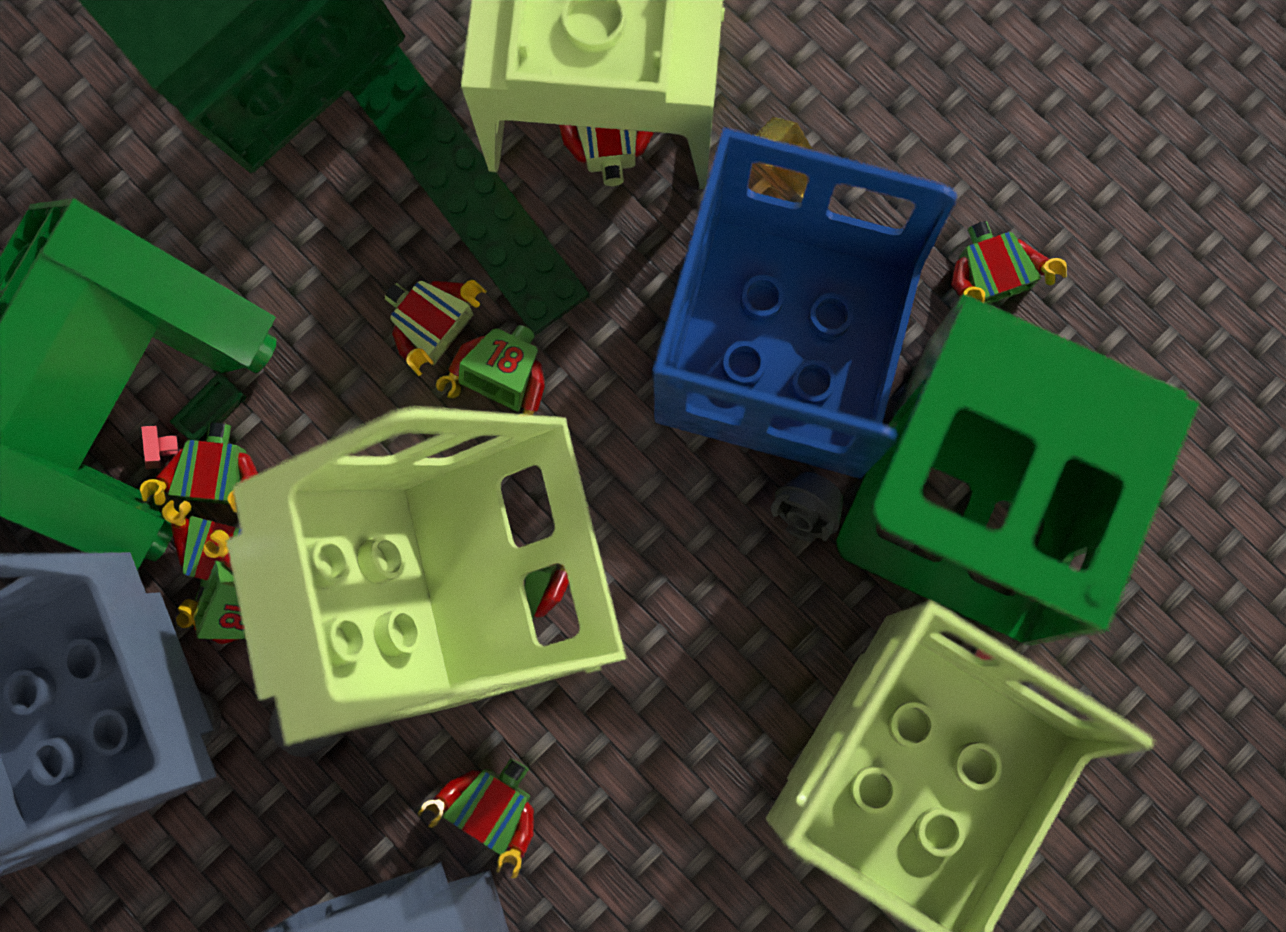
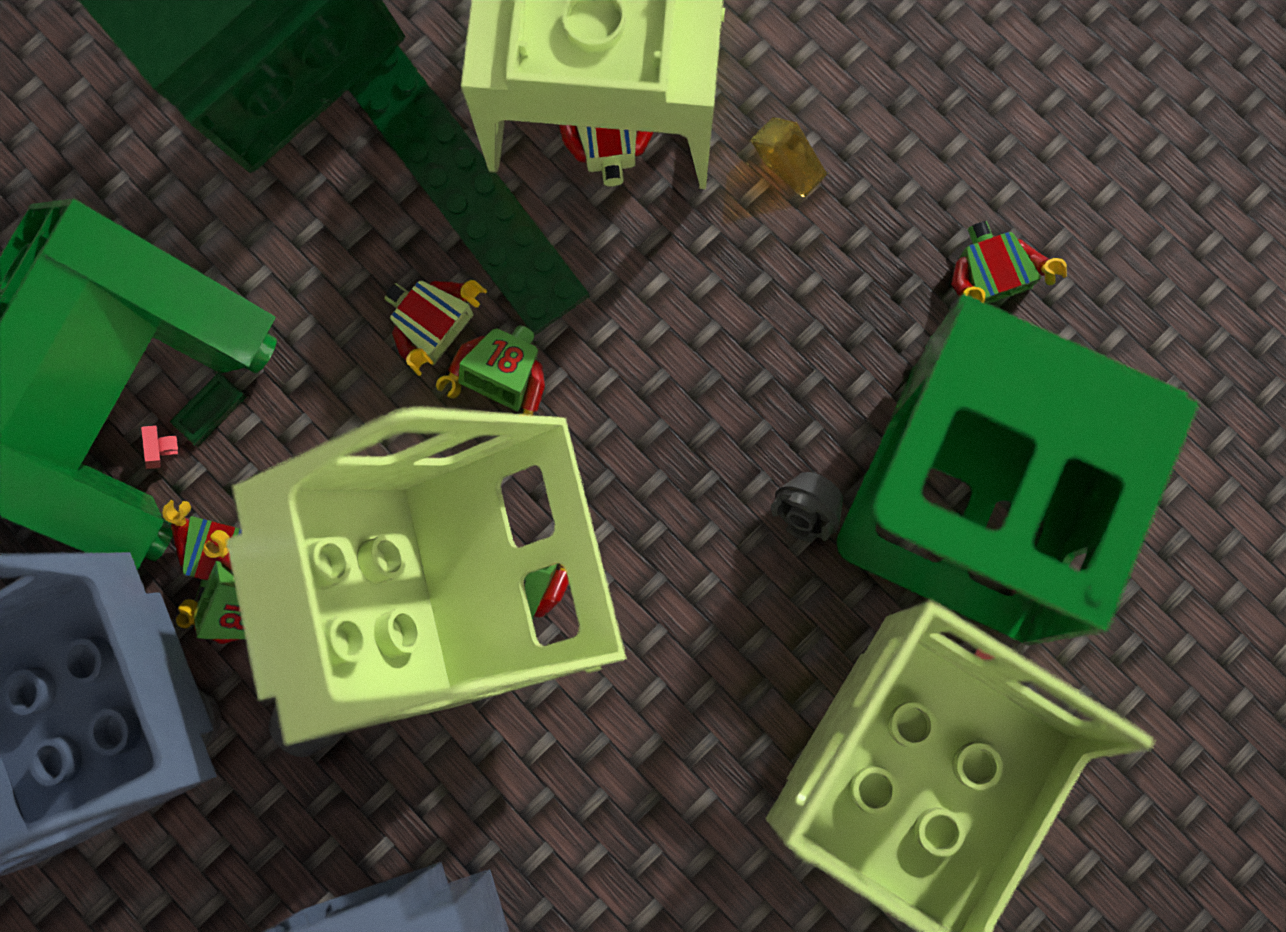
torso [140,423,258,513] -> none
torso [418,758,534,879] -> none
blue piece [654,128,957,479] -> none

